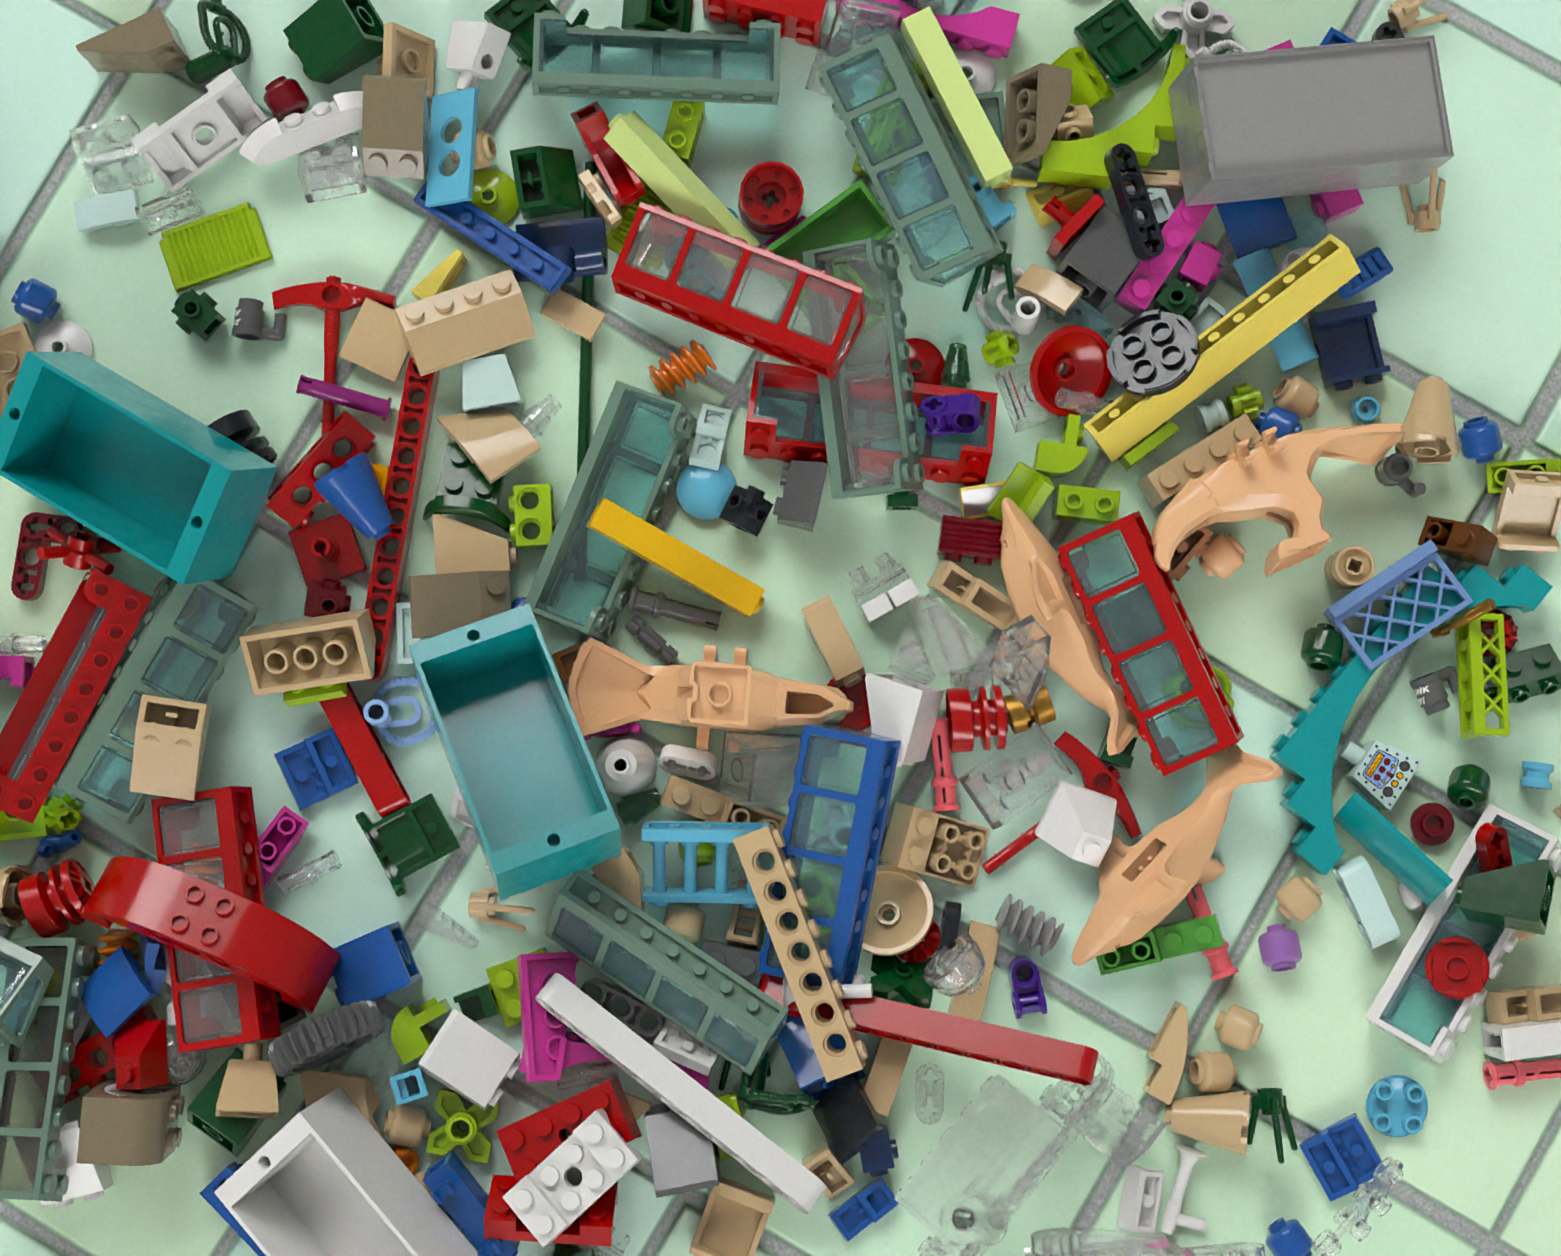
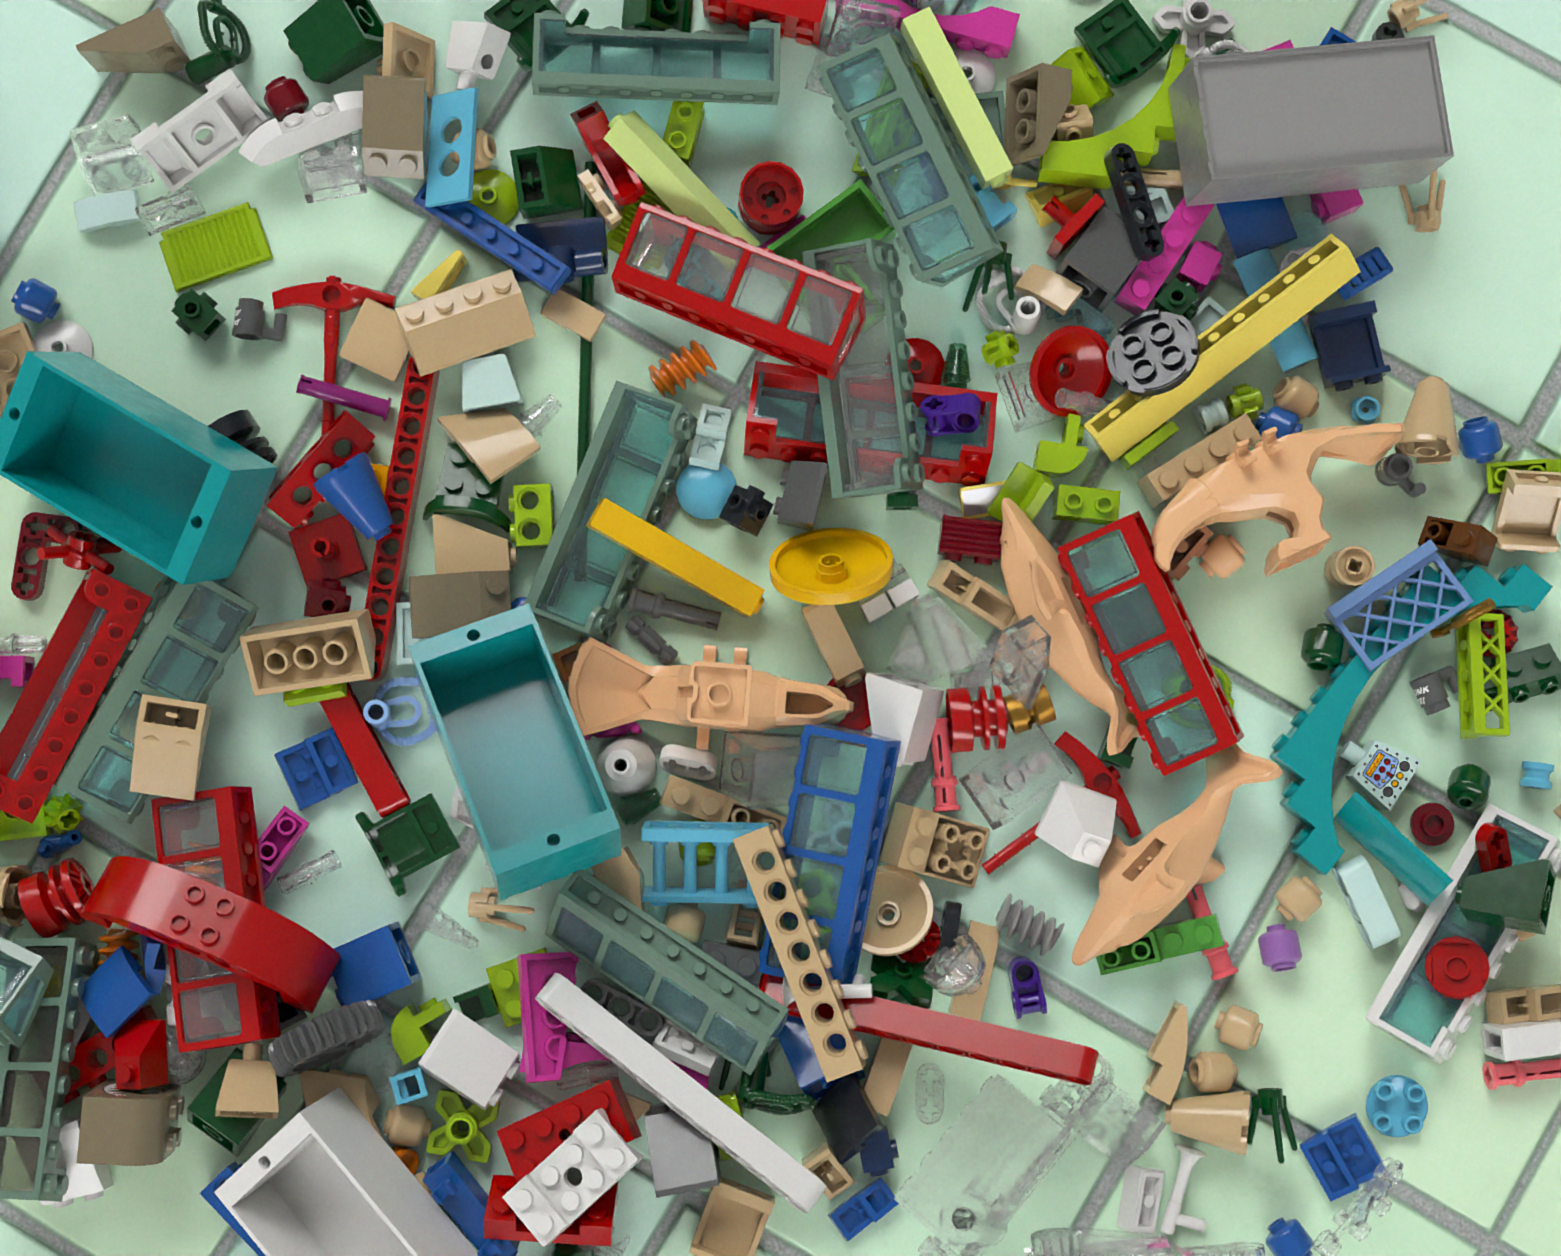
none -> yellow dish [769,527,894,605]

